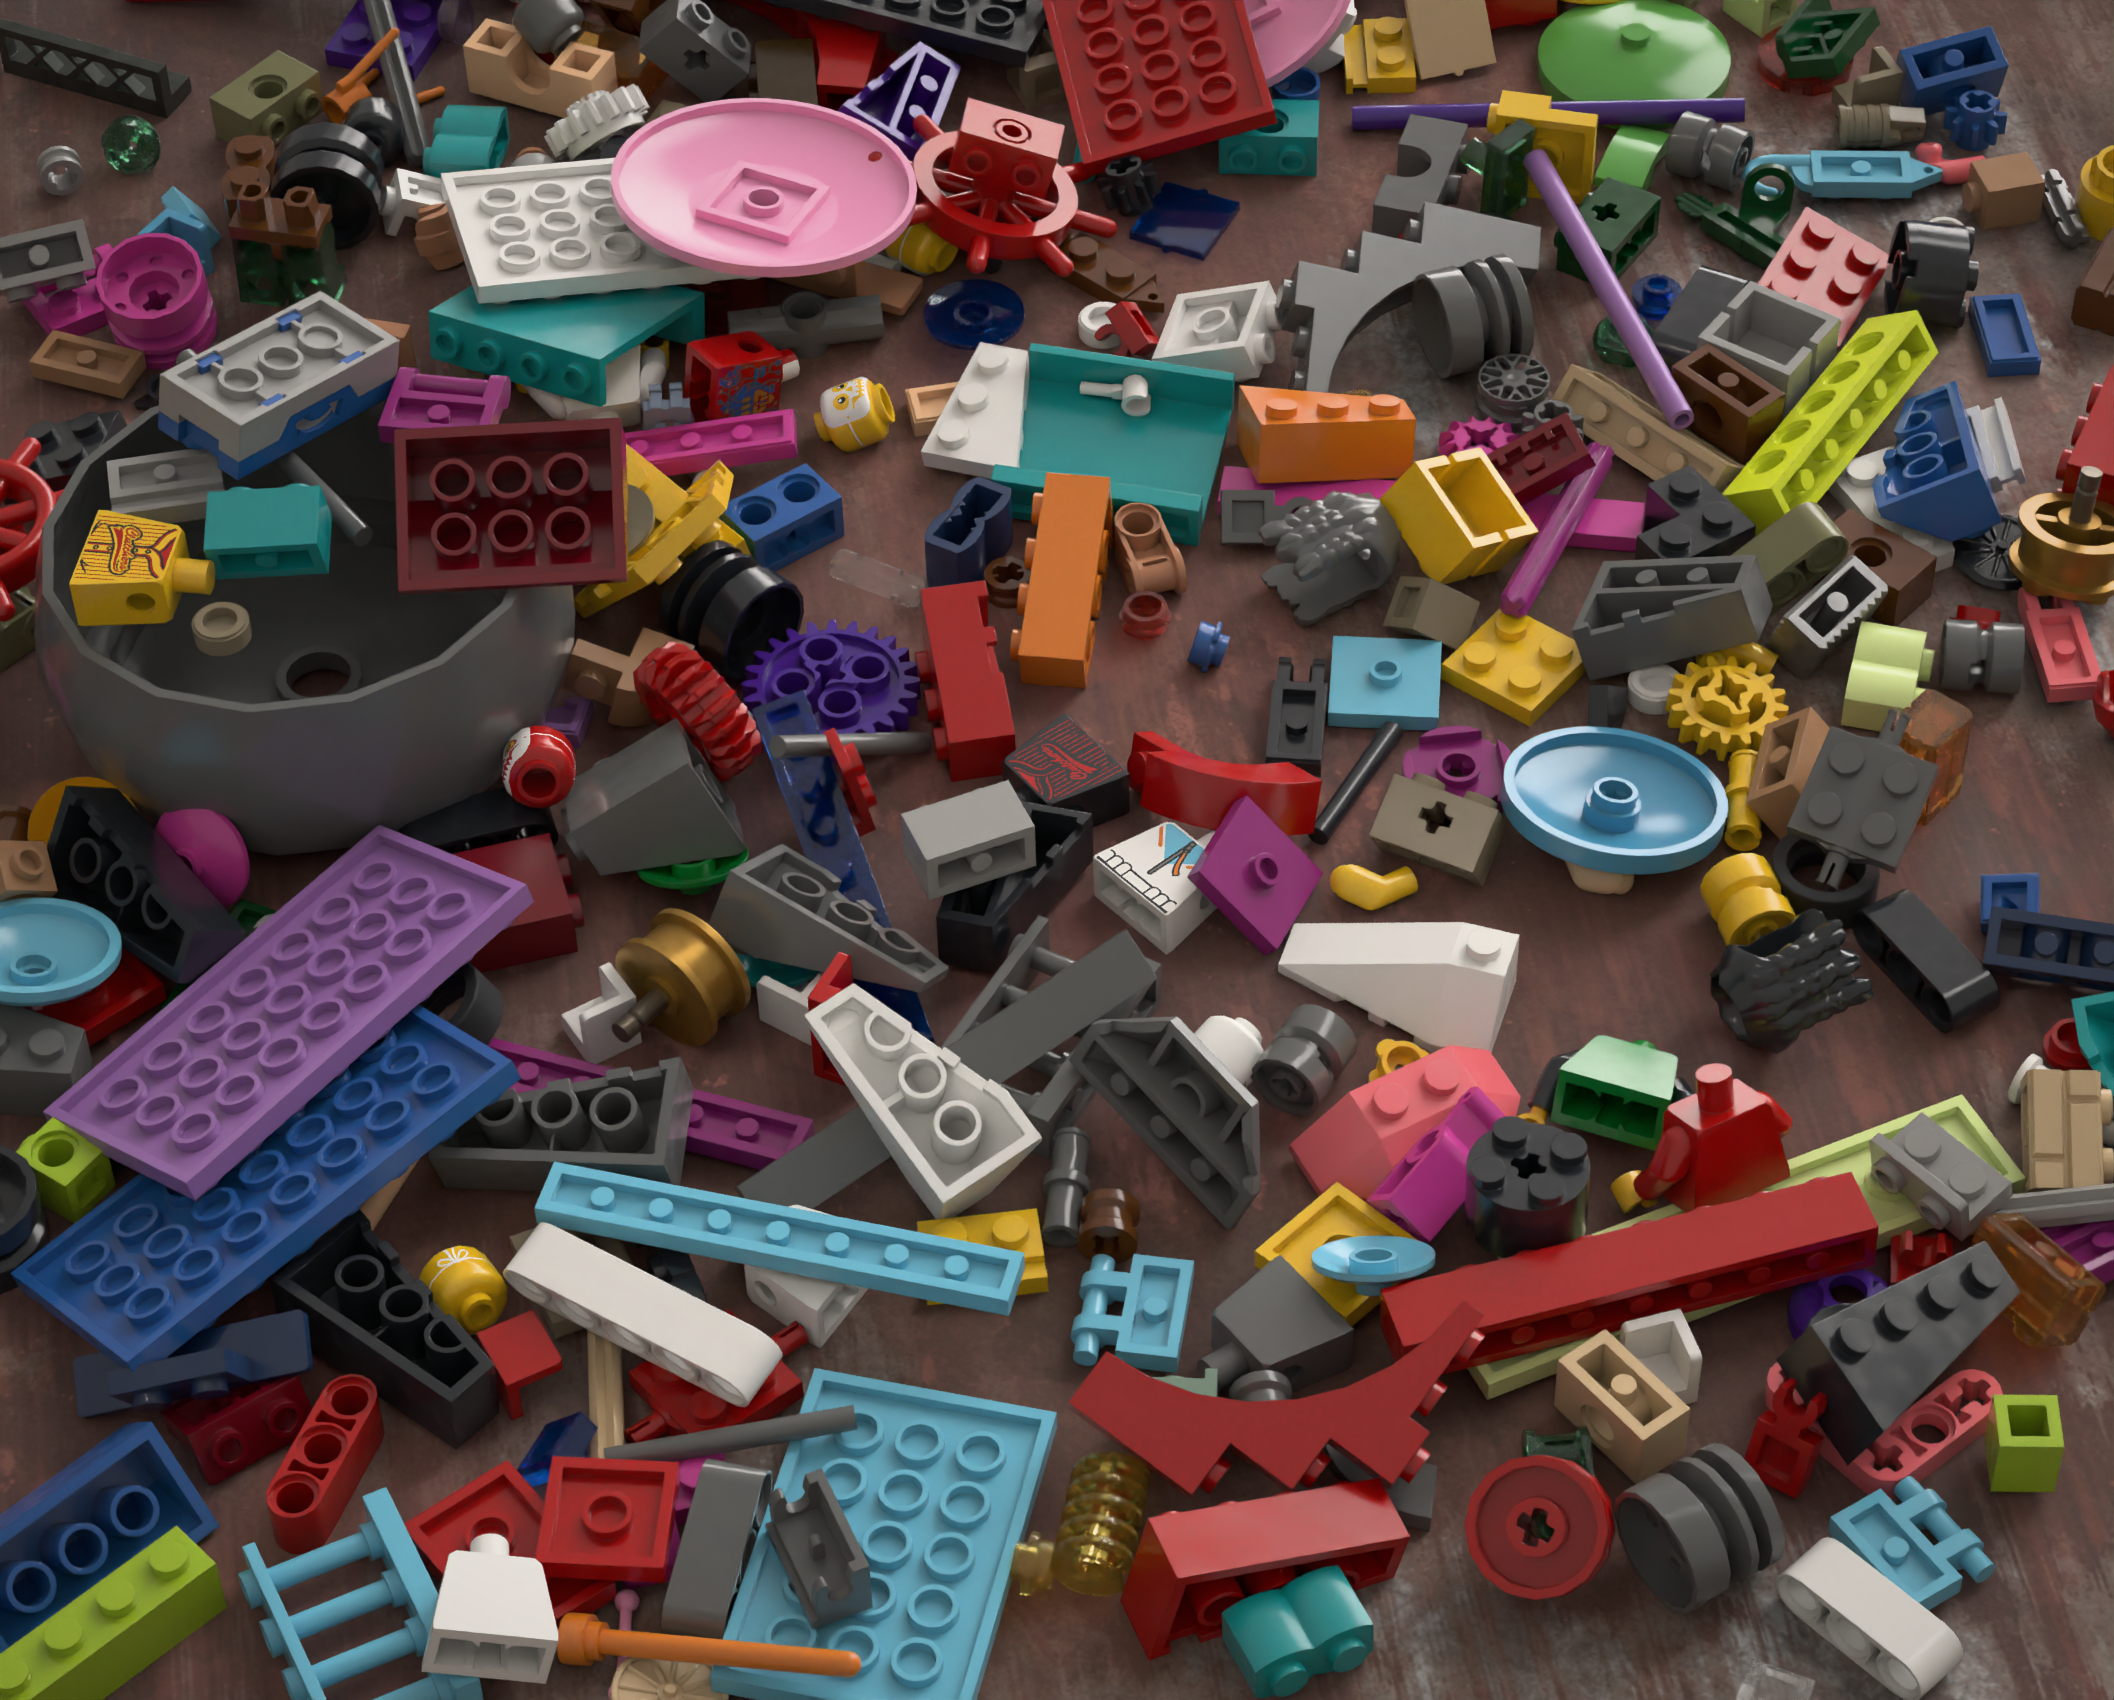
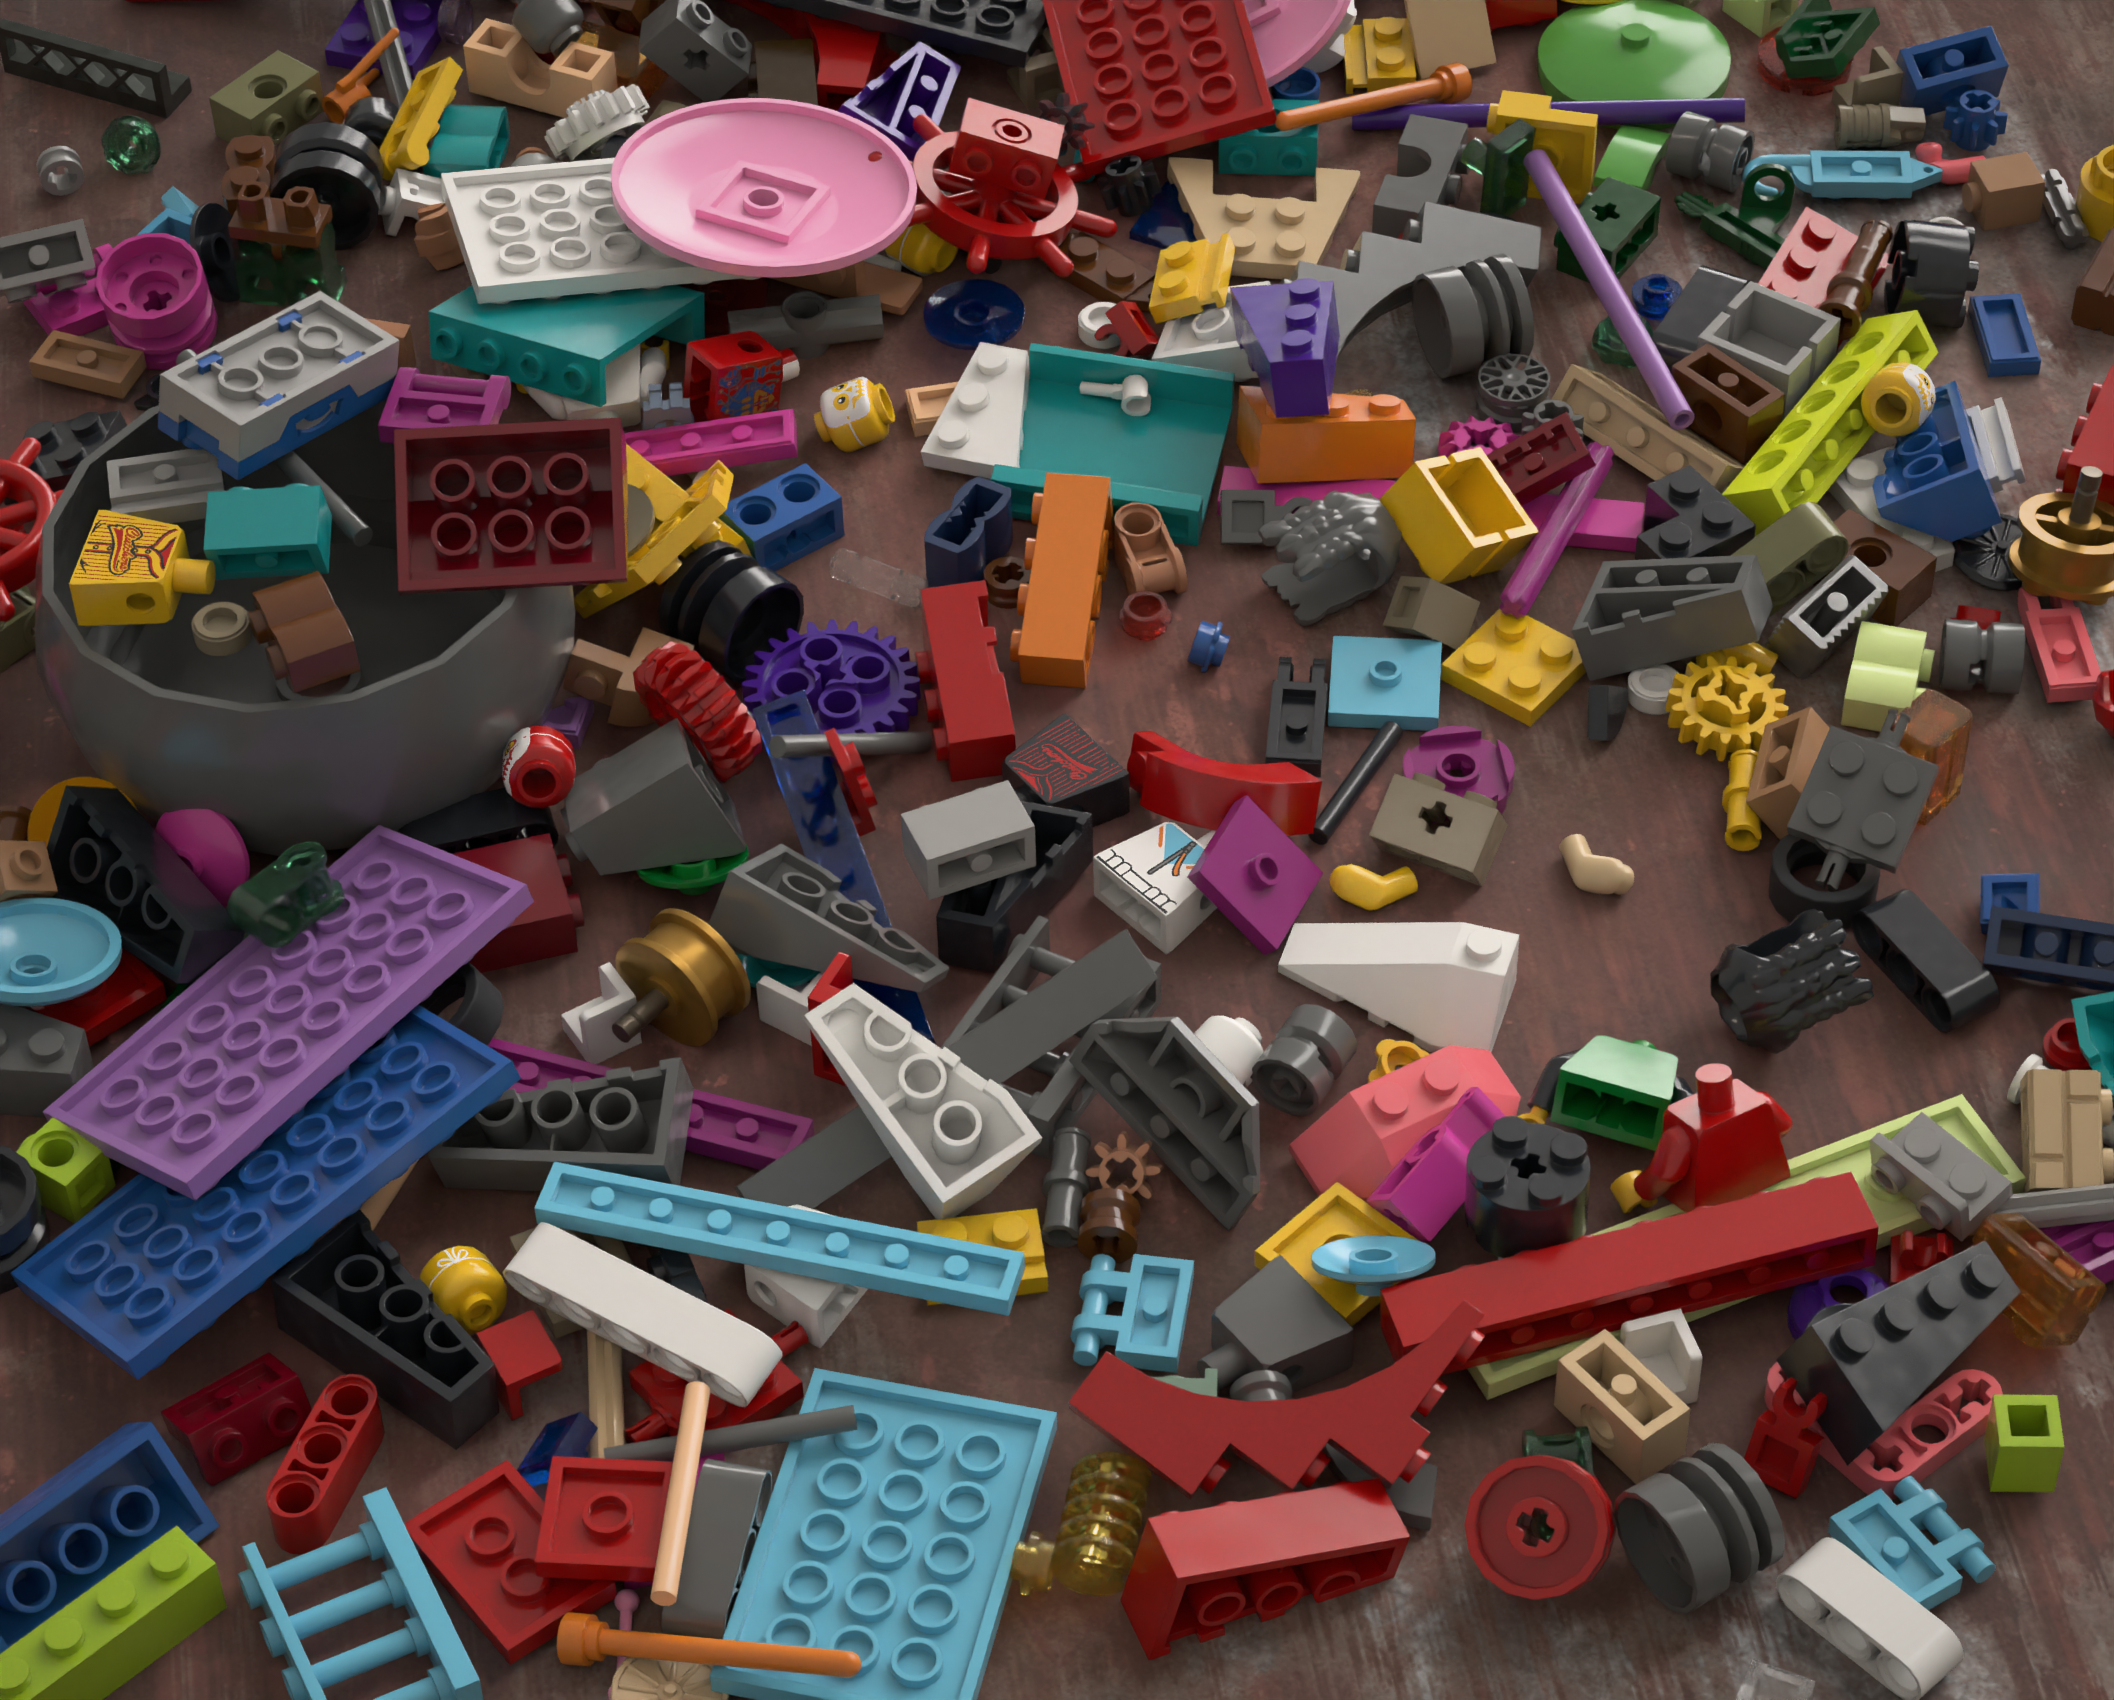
dark blue bracket [73,1310,313,1419] -> none
white torso [422,1534,558,1684] -> none
dark grey hinge [765,1468,873,1629] -> none
teal brick [1222,1565,1374,1698] -> none
dark azure dish [1500,726,1728,875] -> none
yellow wheel [1700,853,1796,946] -> none
none -> black dish [190,203,250,303]
none -> clear green piece [227,841,345,948]
none -> reddish brown brick [247,571,360,693]
none -> yellow plate [379,57,463,181]
none -> light nougat bar [650,1381,711,1606]
none -> black gear [1038,93,1095,157]
none -> nougat gear [1086,1131,1163,1199]
none -> yellow plate [1149,233,1235,324]
none -> tan wing [1167,157,1360,279]
none -> wedge [1230,278,1340,418]
none -> orange piece [1275,62,1472,131]
none -> reddish brown pin [1817,219,1893,340]
none -> yellow head [1861,362,1936,437]

